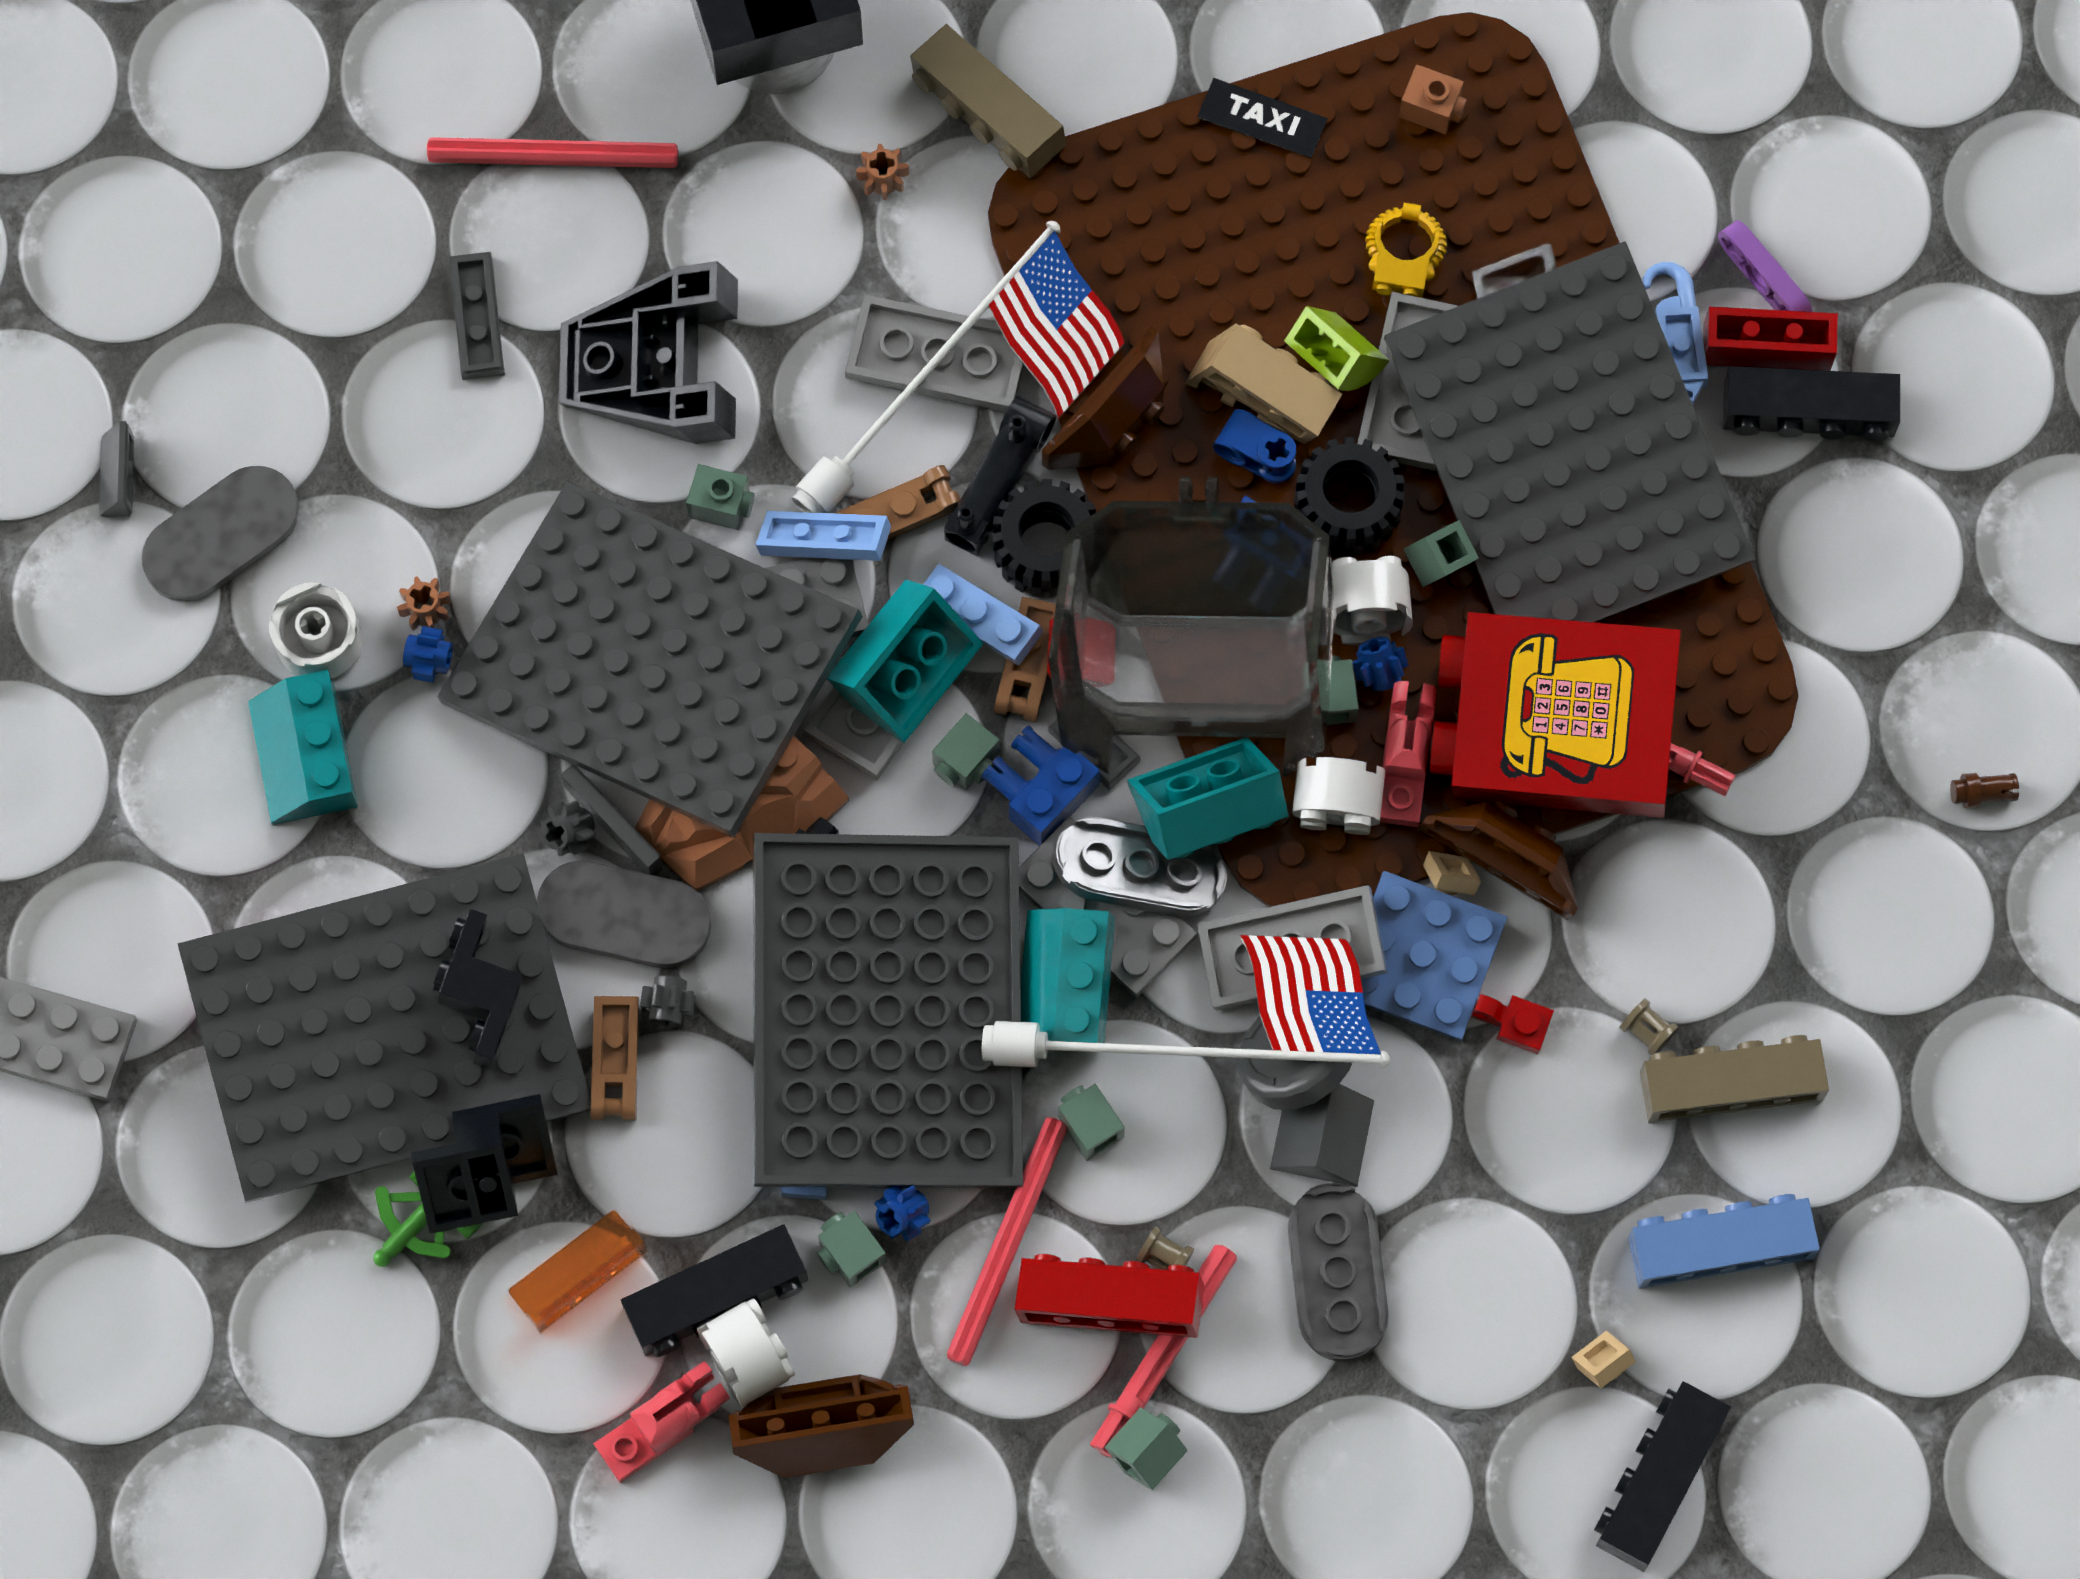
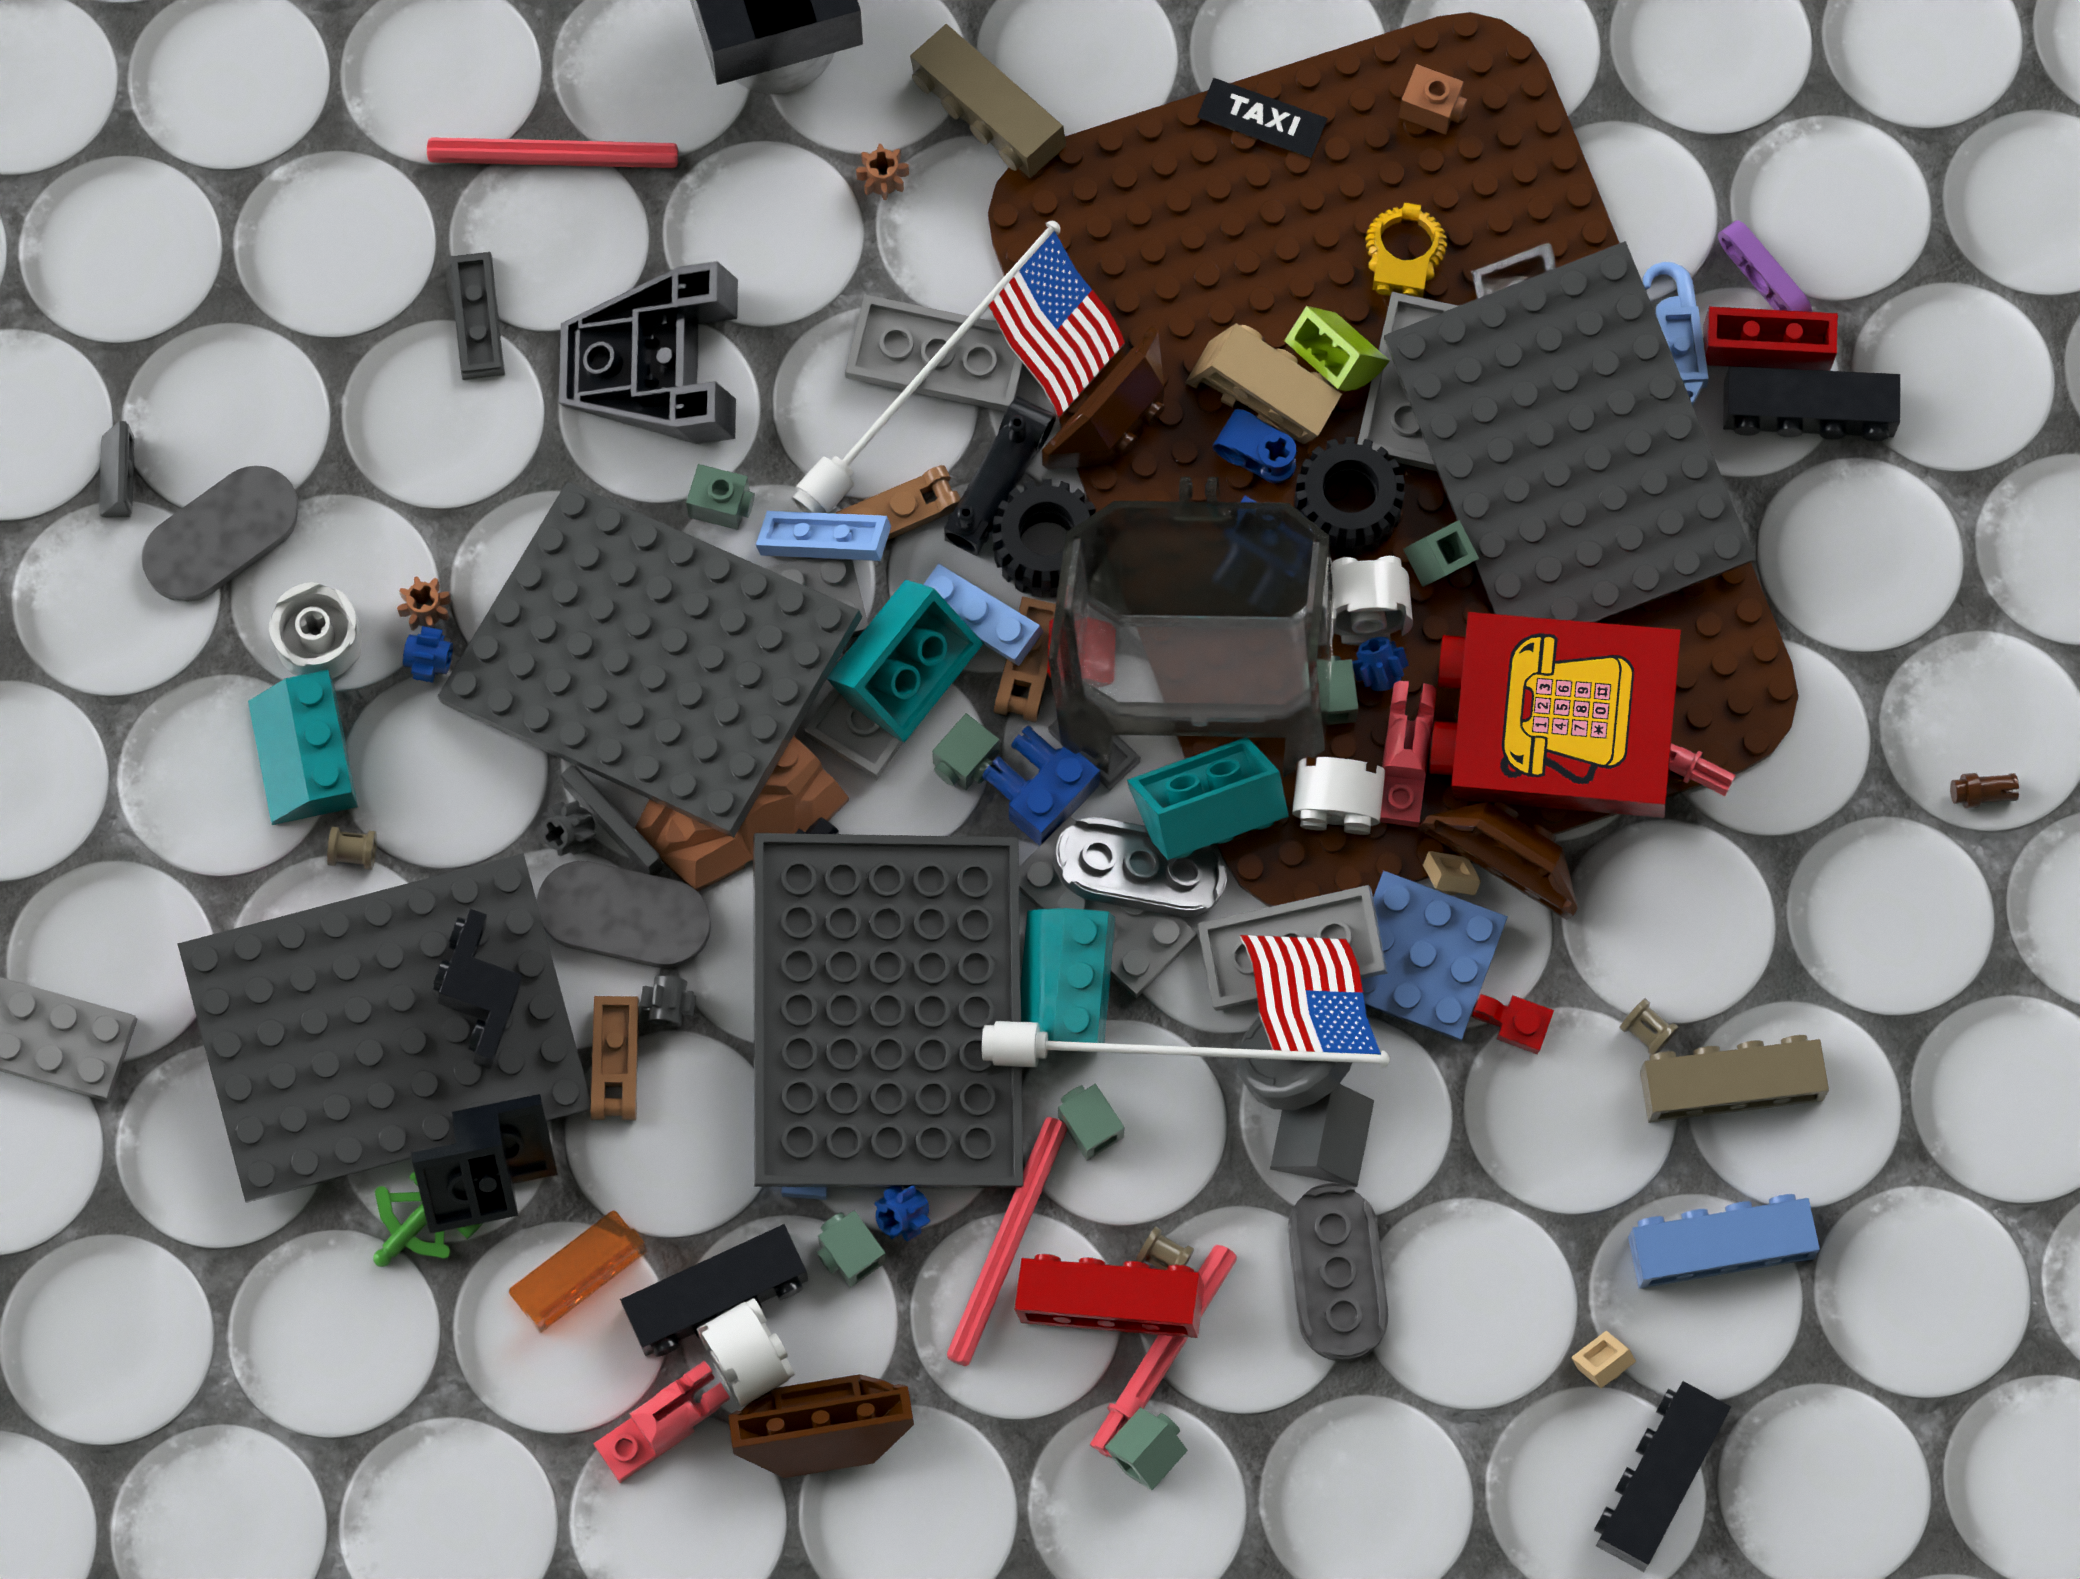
none -> dark tan bush [327,827,377,870]

